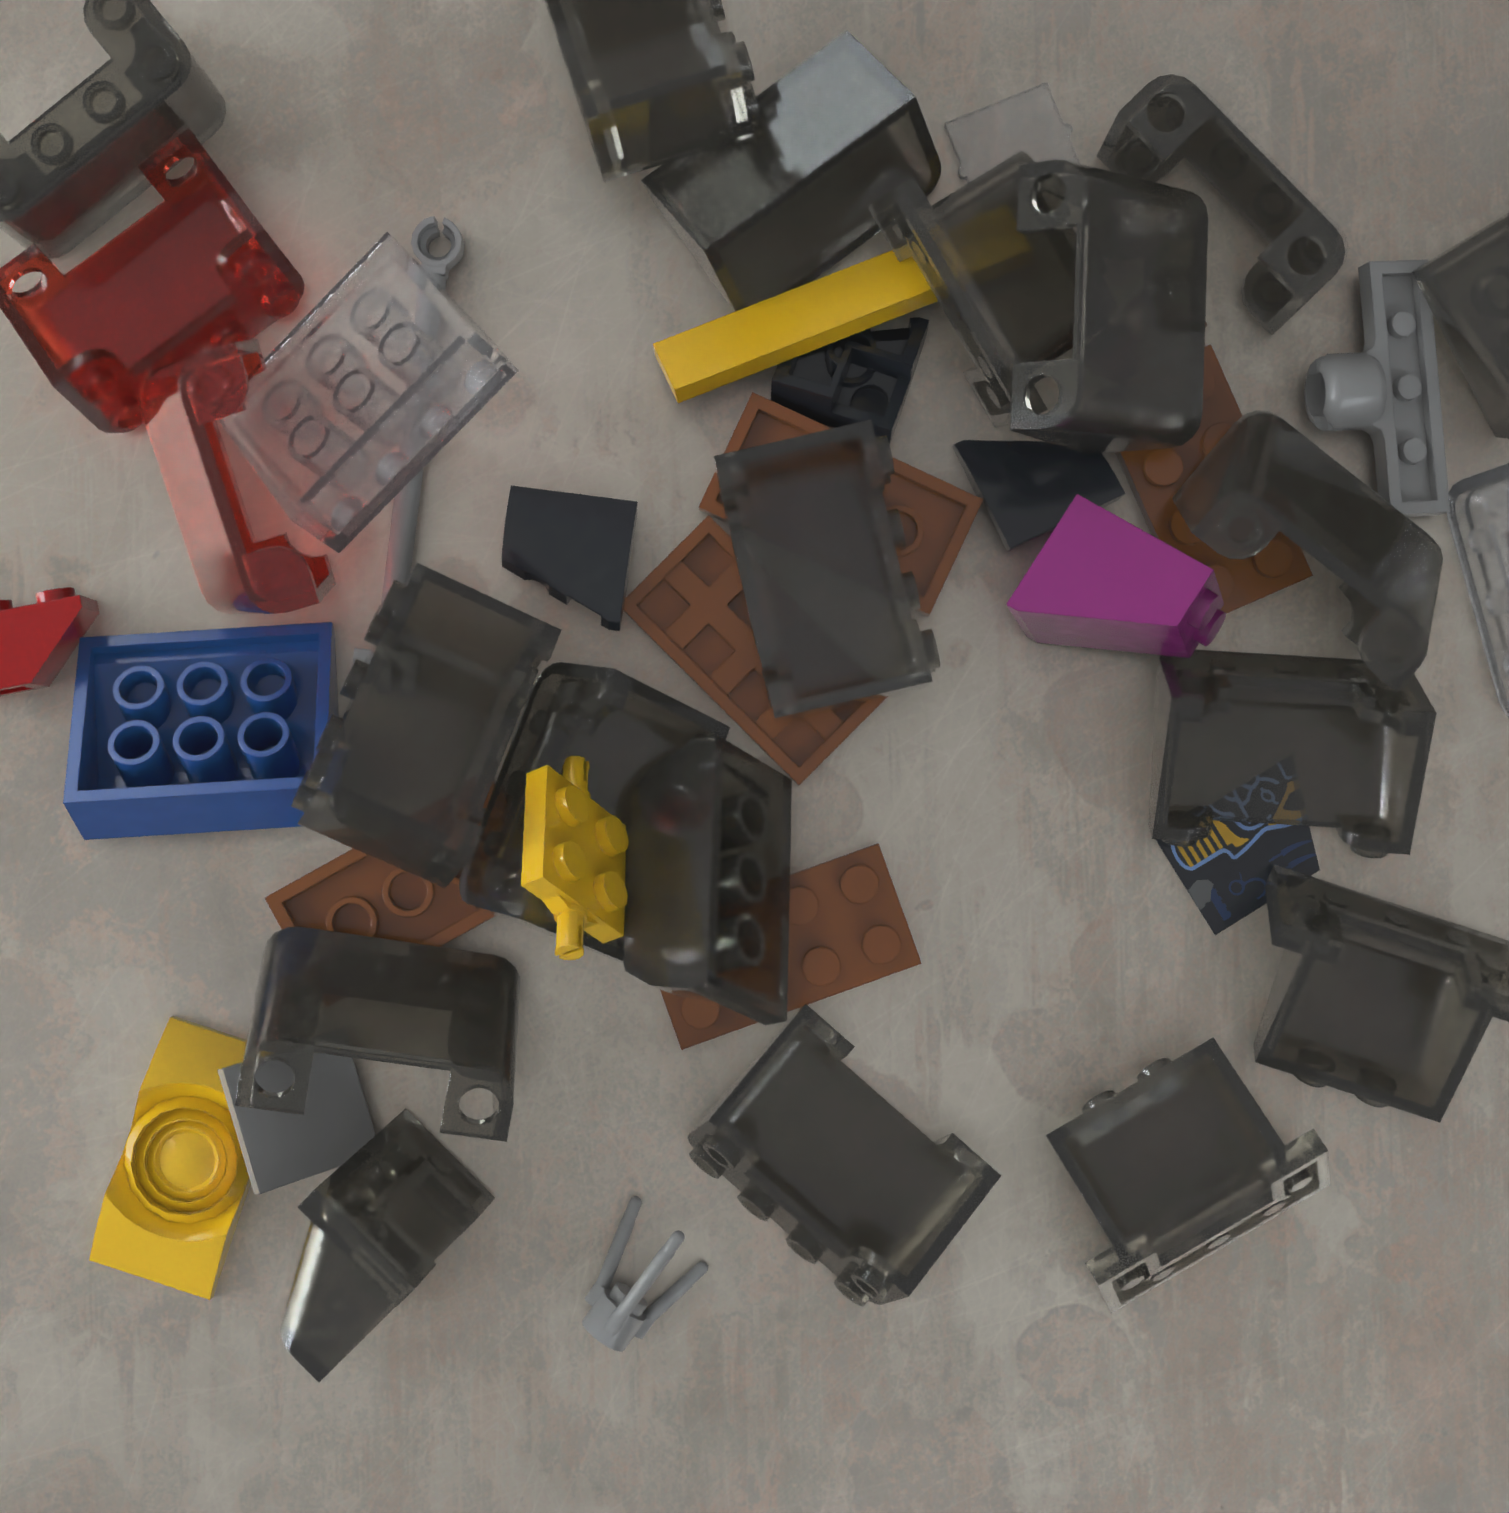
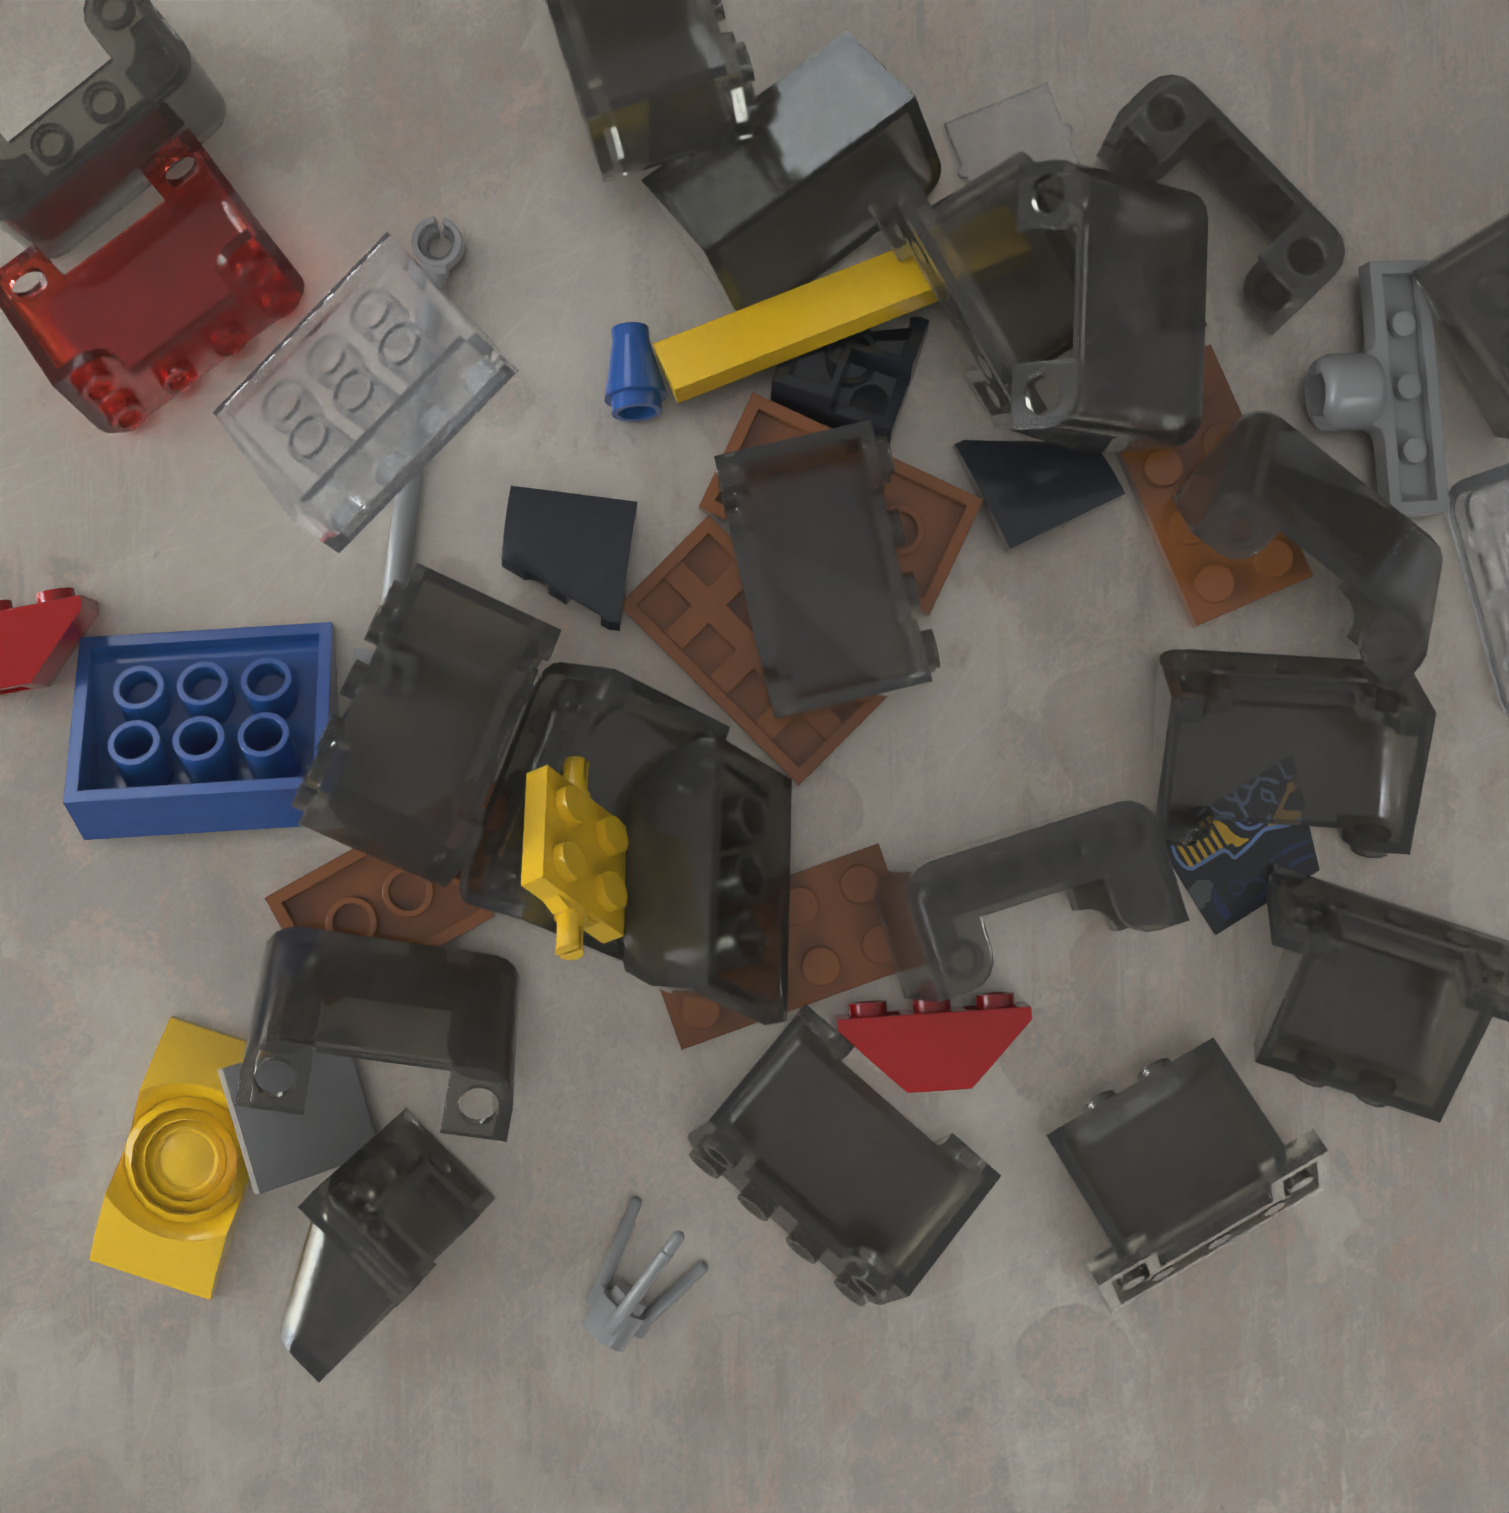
clear red windscreen [138,339,336,614] -> none
magenta slope [1006,494,1226,658] -> none
none -> blue cone [604,322,667,422]
none -> red slope [835,992,1032,1093]
none -> clear smoke windscreen [874,801,1190,1002]

